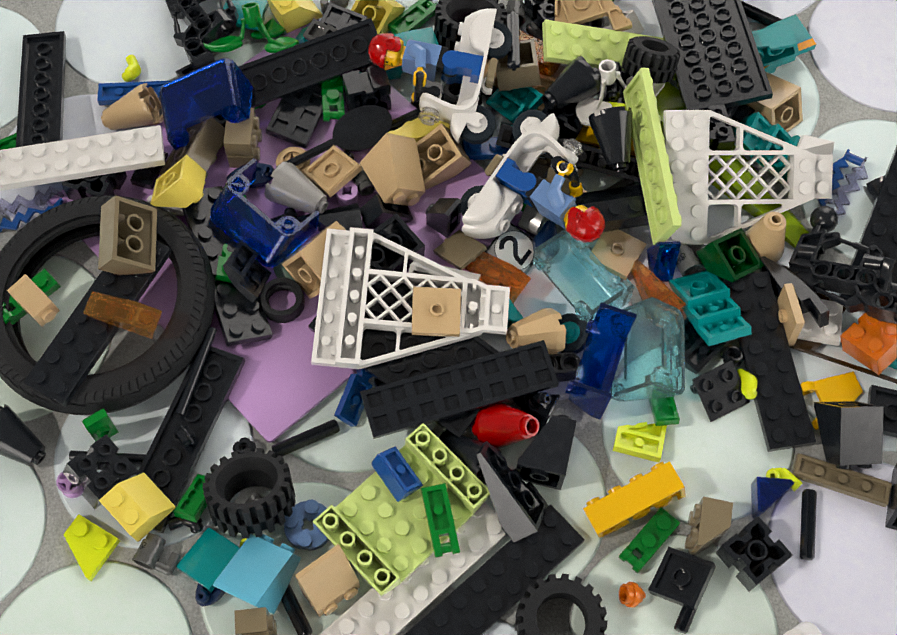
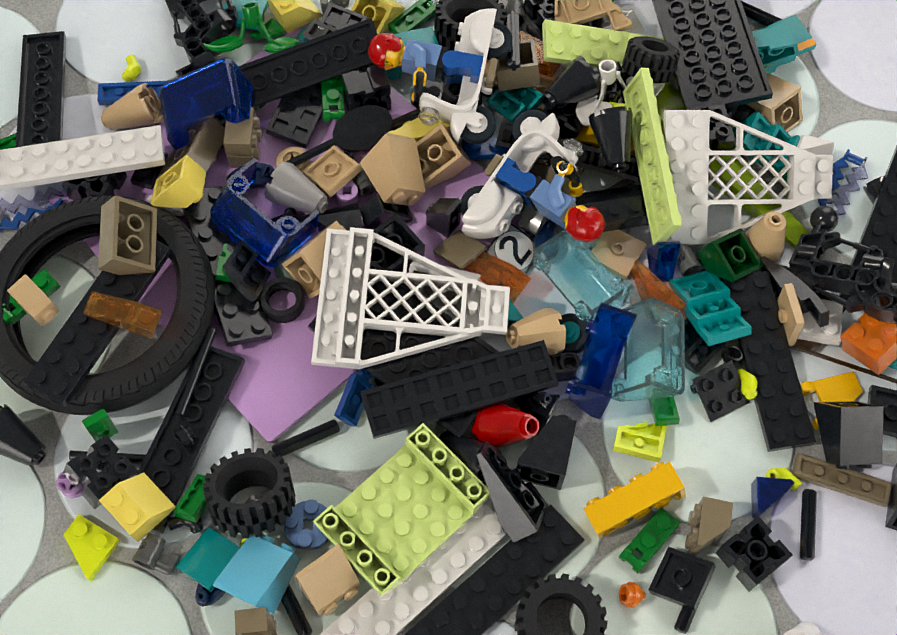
black plate [233,437,256,454] -> none
blue slope [371,446,423,502] -> none
tan plate [411,287,461,337] -> none
green plate [421,483,460,558] -> none

